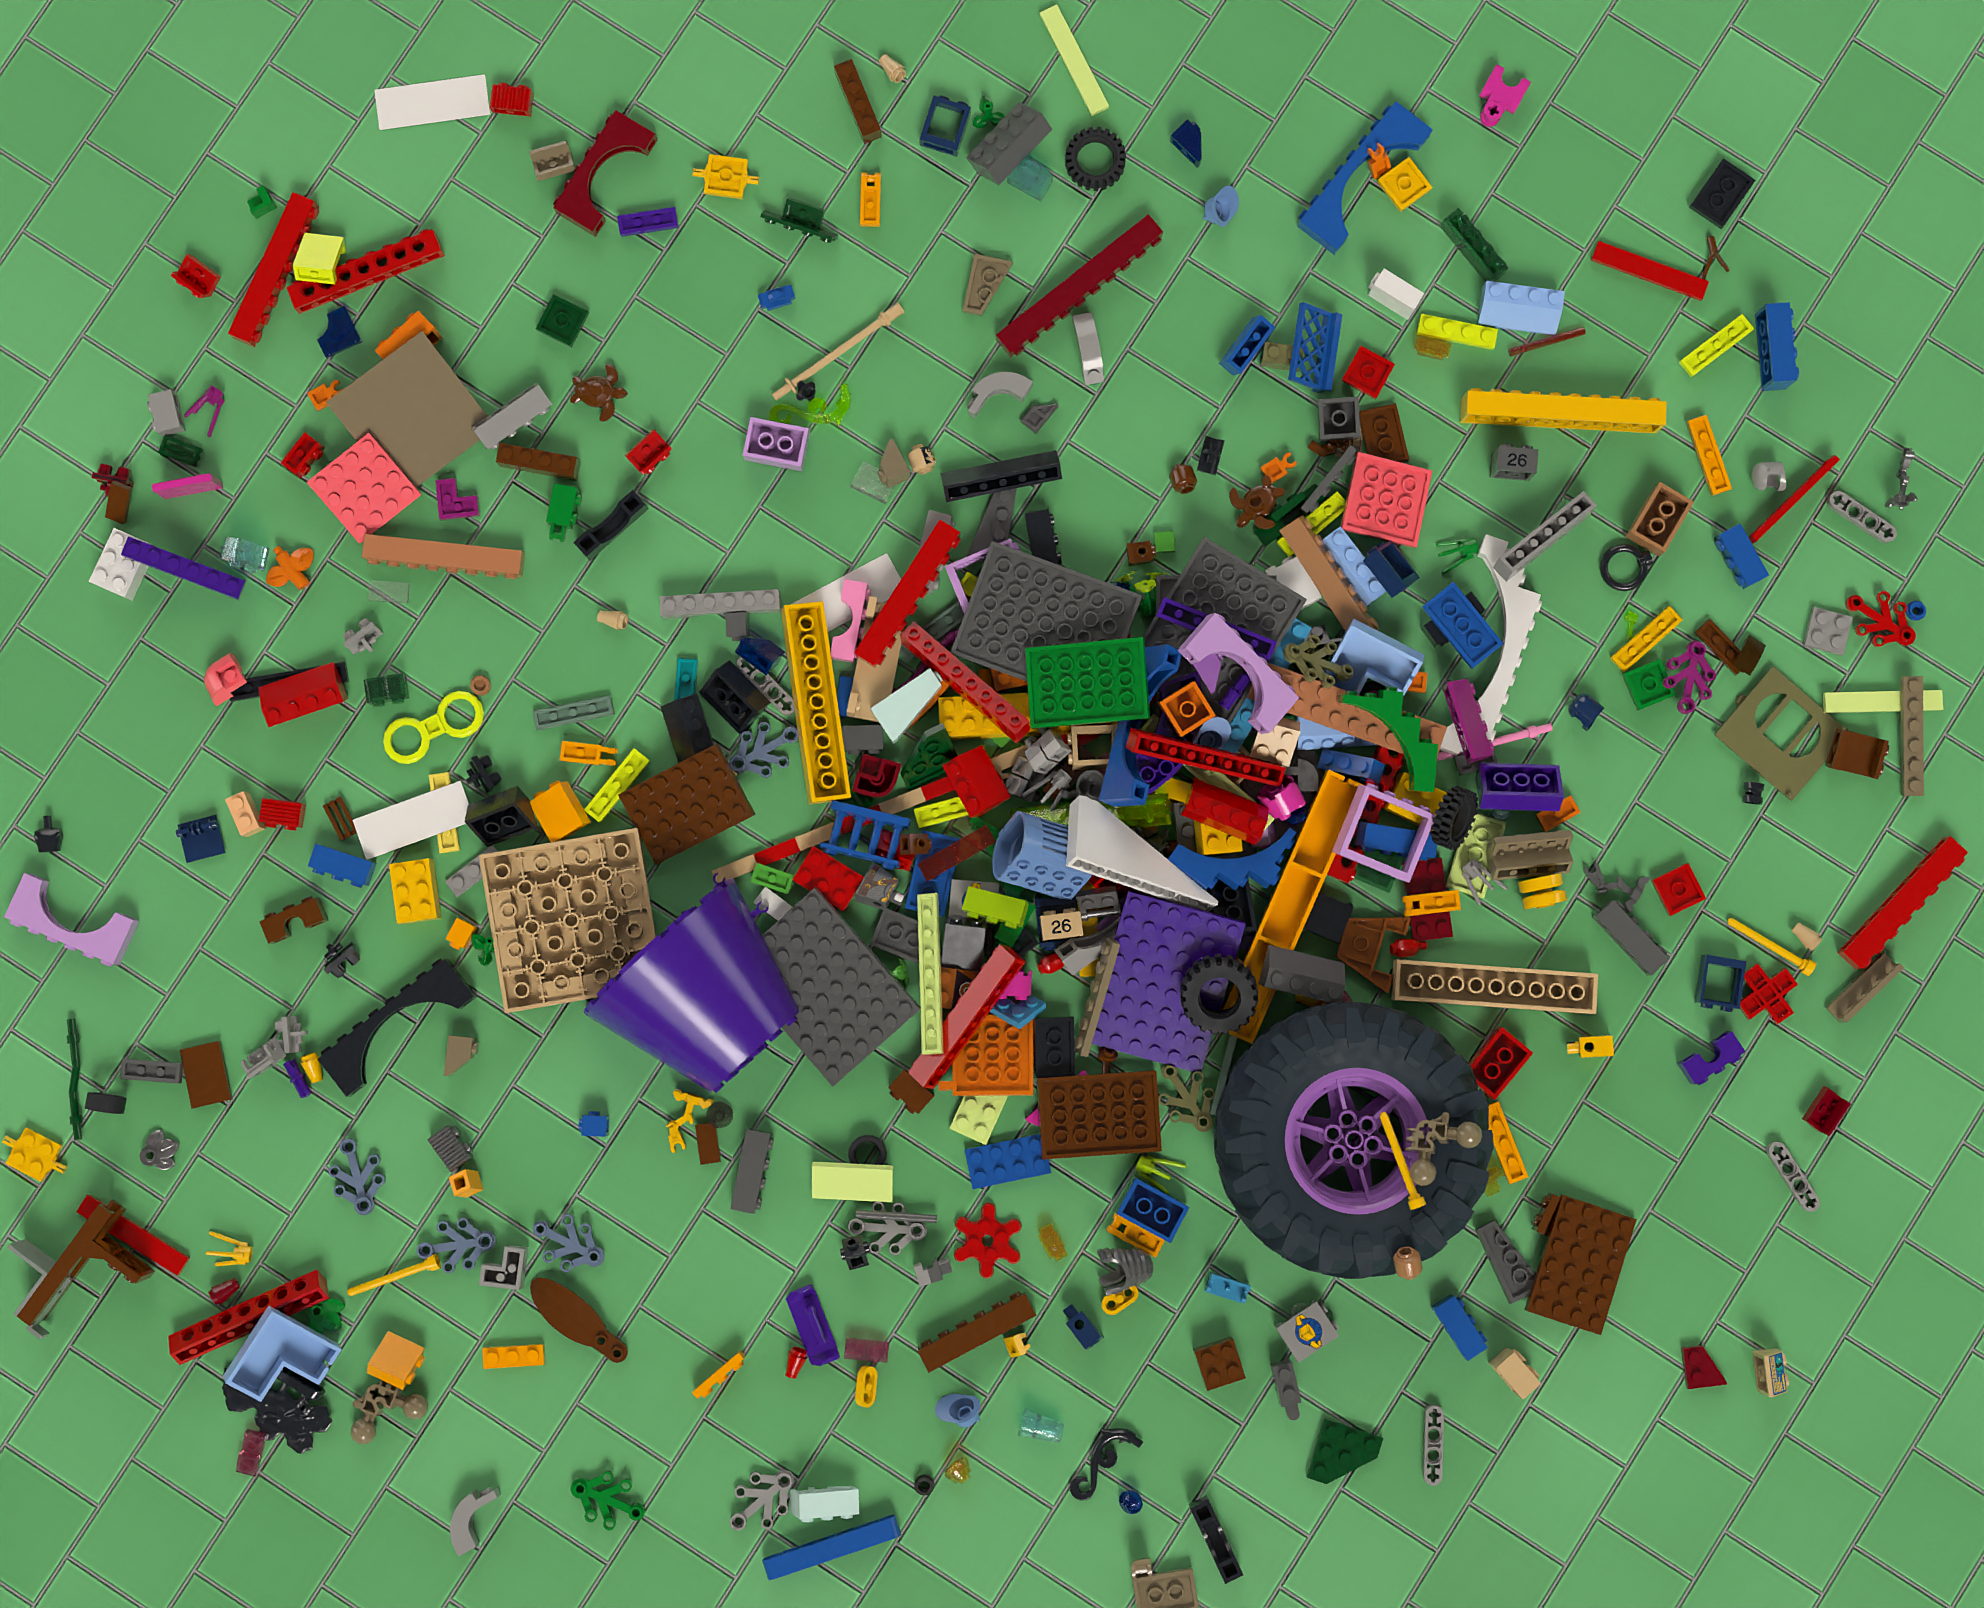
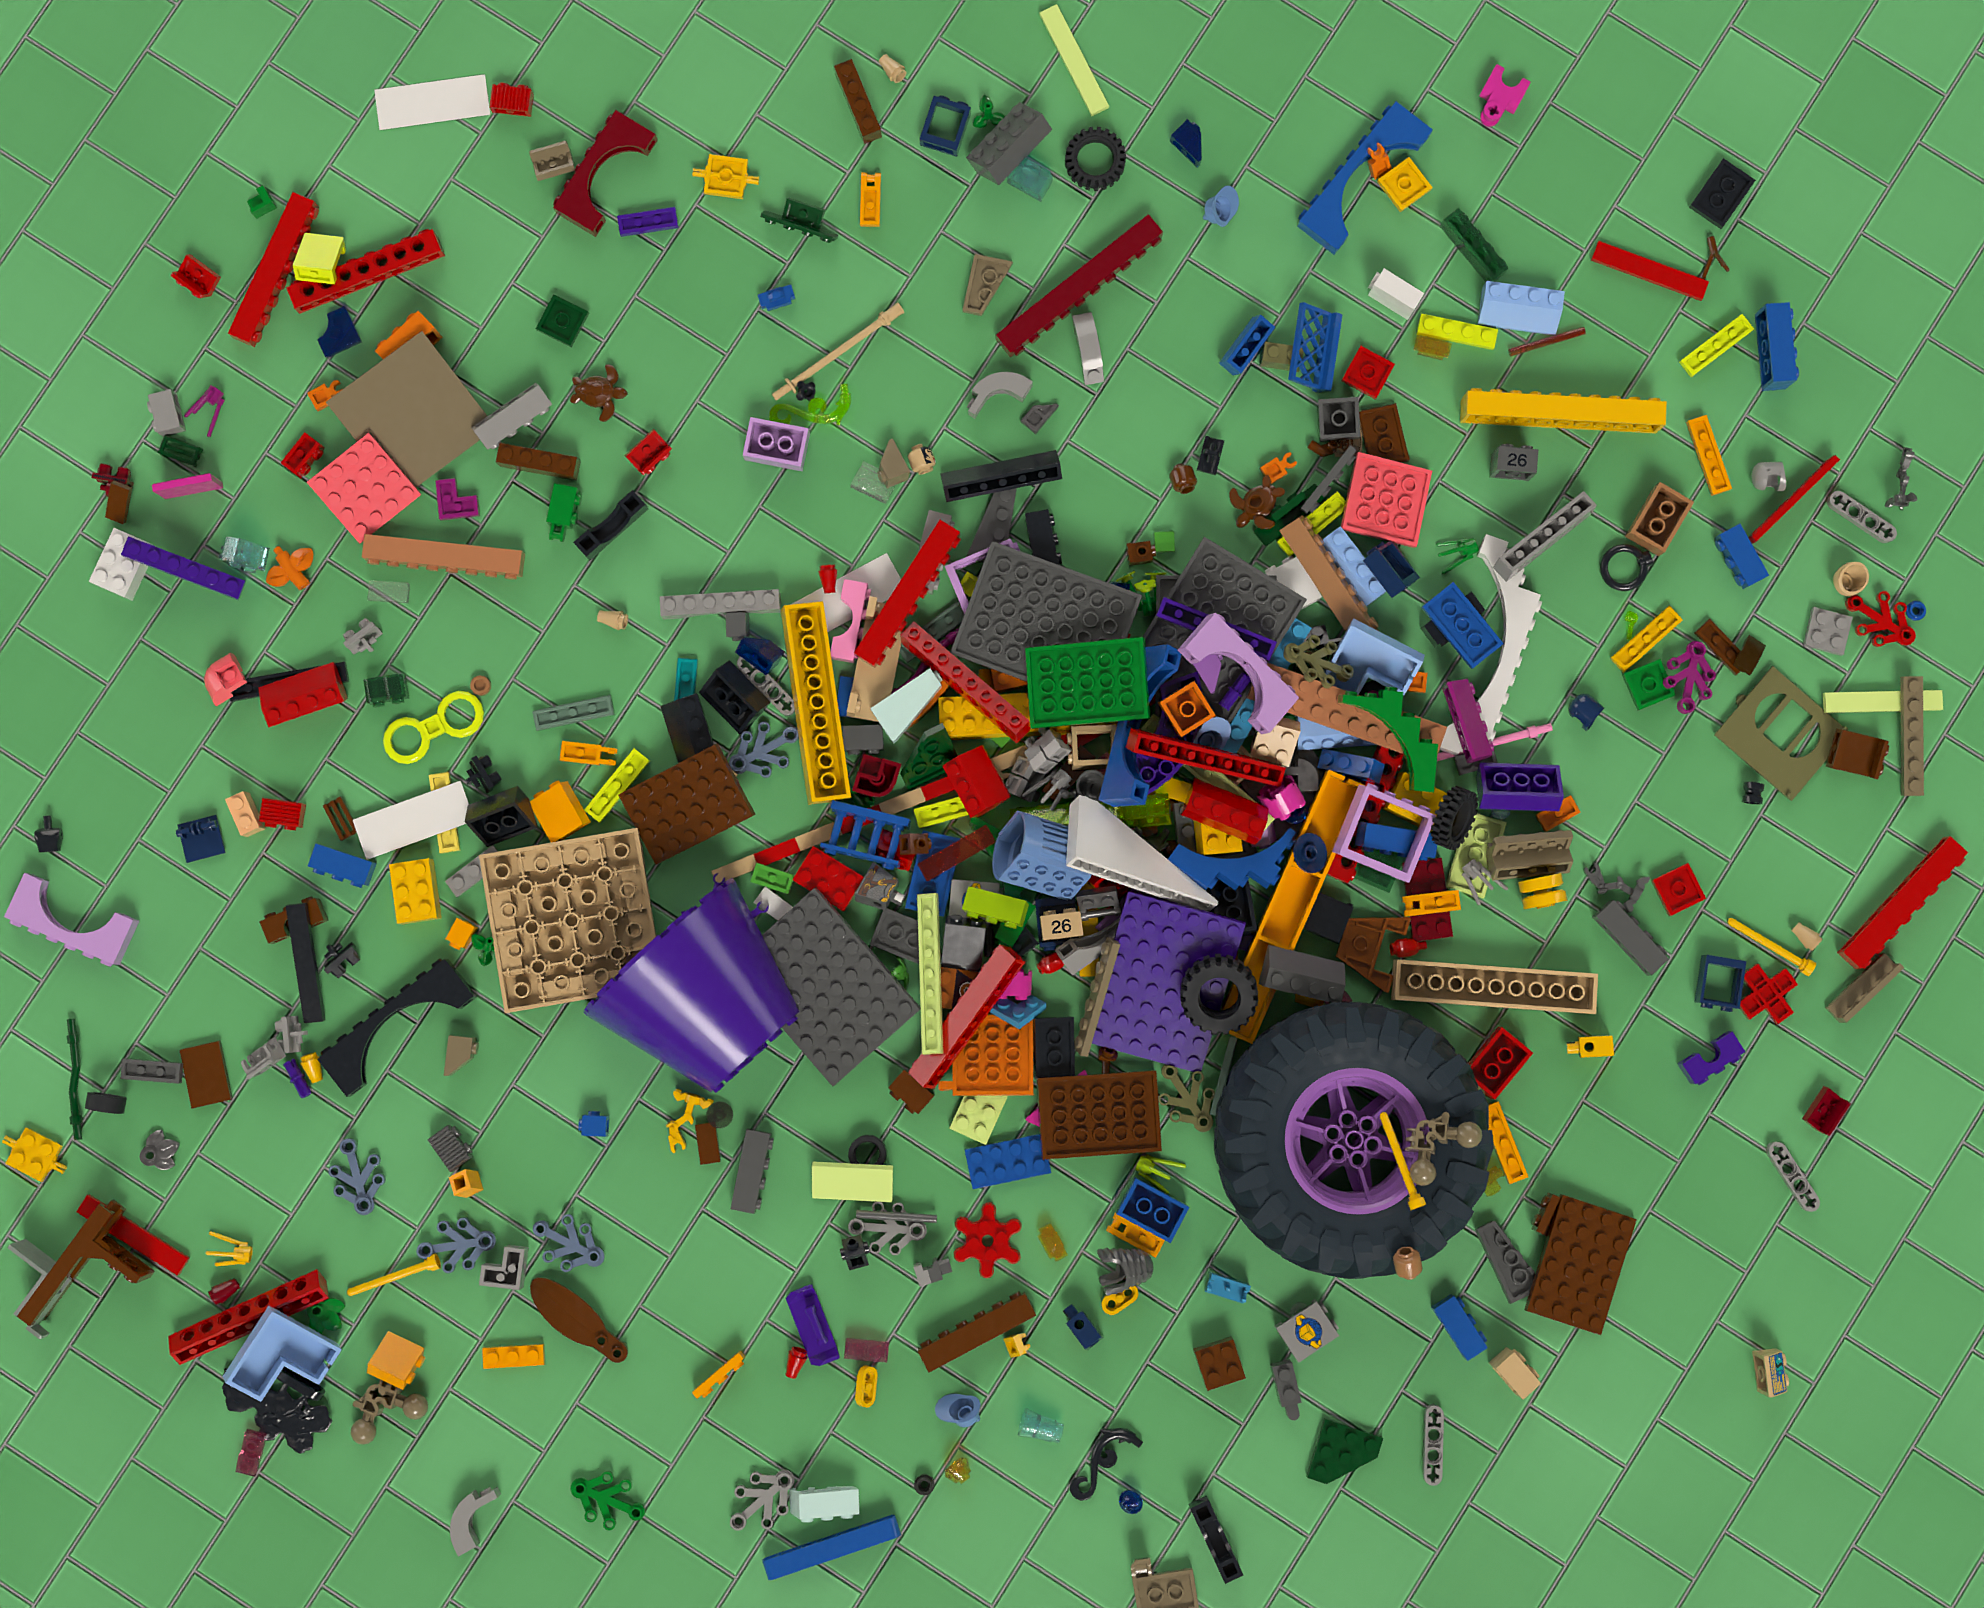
dark red wing [1681,1345,1727,1389] -> none
none -> black tile [286,903,325,1023]
none -> red cone [818,565,838,594]
none -> dark blue dish [1293,833,1327,873]
none -> tan hat [1833,562,1869,596]

